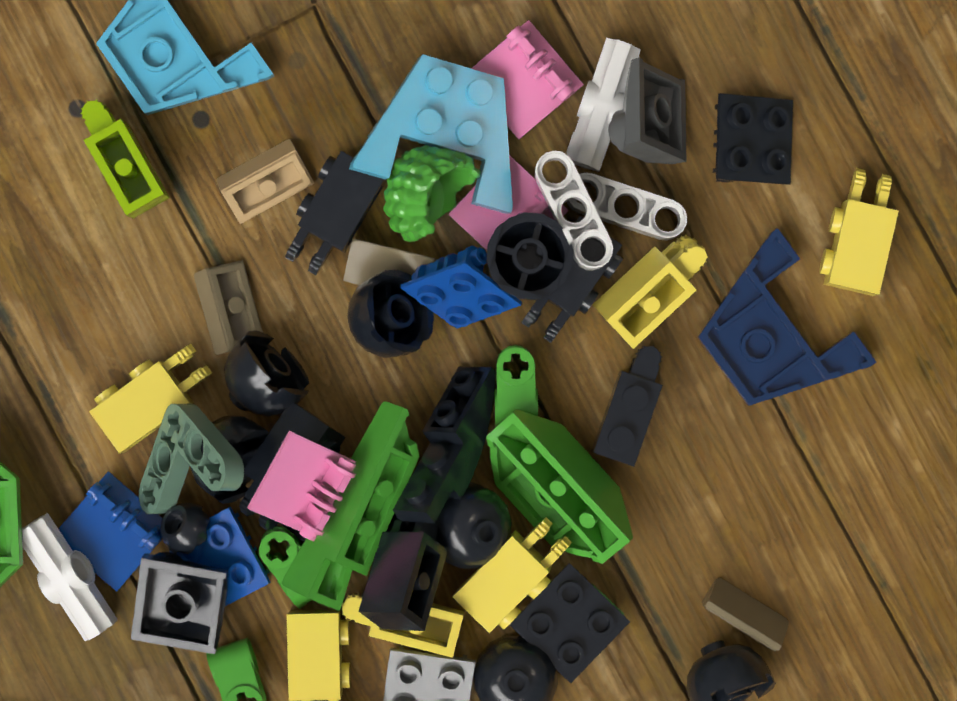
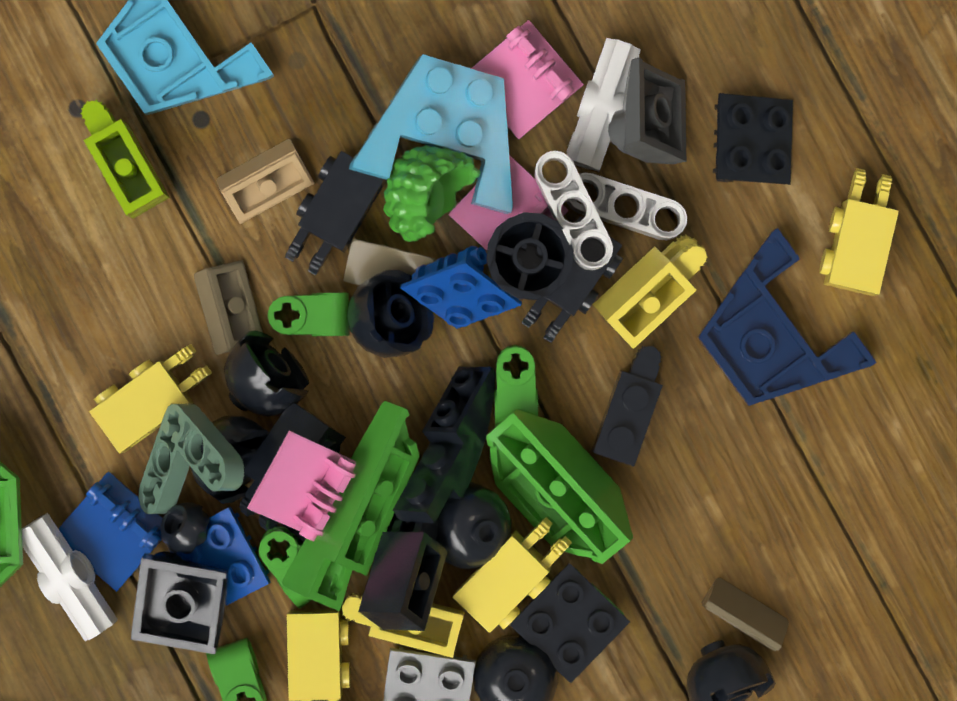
none -> bright green piece [267,293,350,337]

